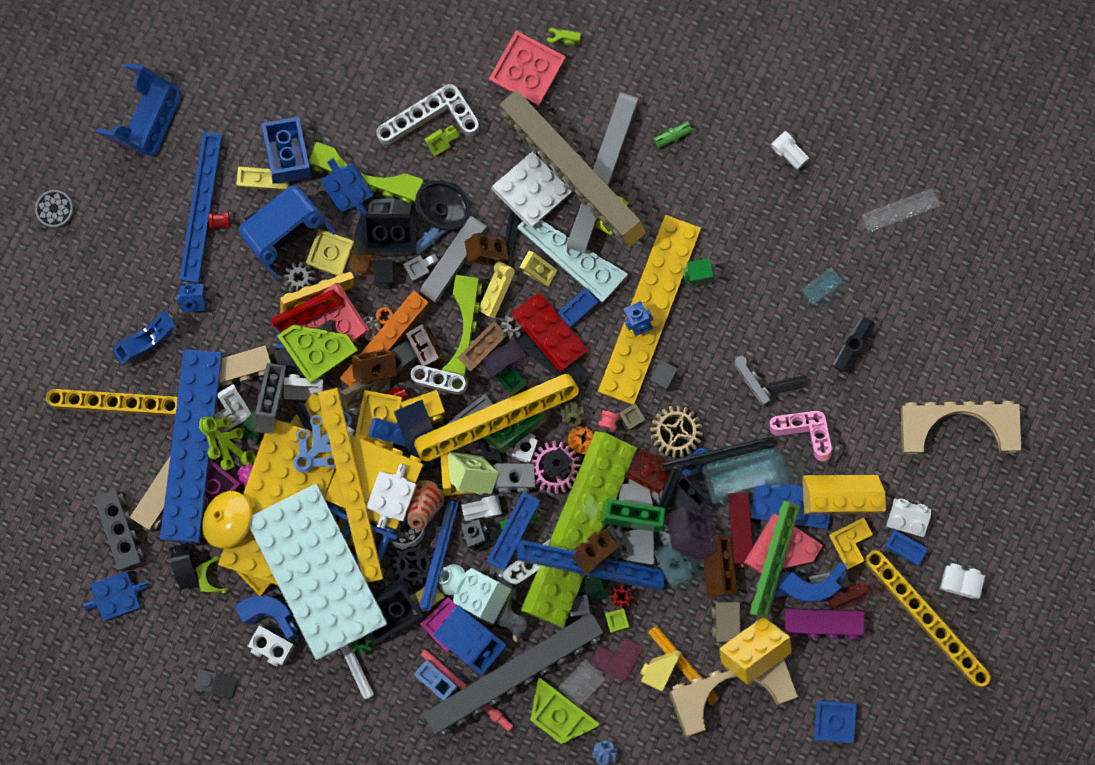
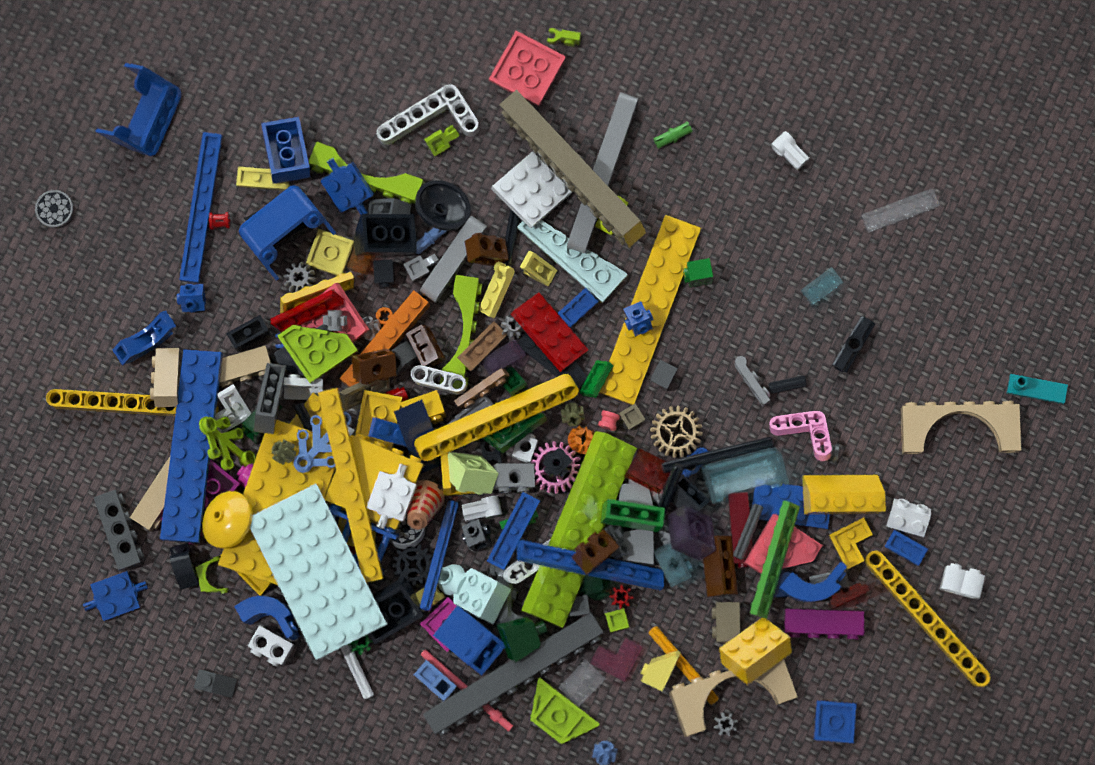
none -> tan brick [150,348,181,407]
none -> black brick [226,315,271,352]
none -> olive gear [271,439,296,465]
none -> light grey gear [323,310,347,331]
none -> medium nougat plate [454,368,509,409]
none -> dark green torso [497,617,547,663]
none -> green plate [579,360,613,398]
none -> light grey gear [713,712,738,736]
none -> dark grey axle [733,504,763,560]
none -> teal piece [1006,374,1068,405]

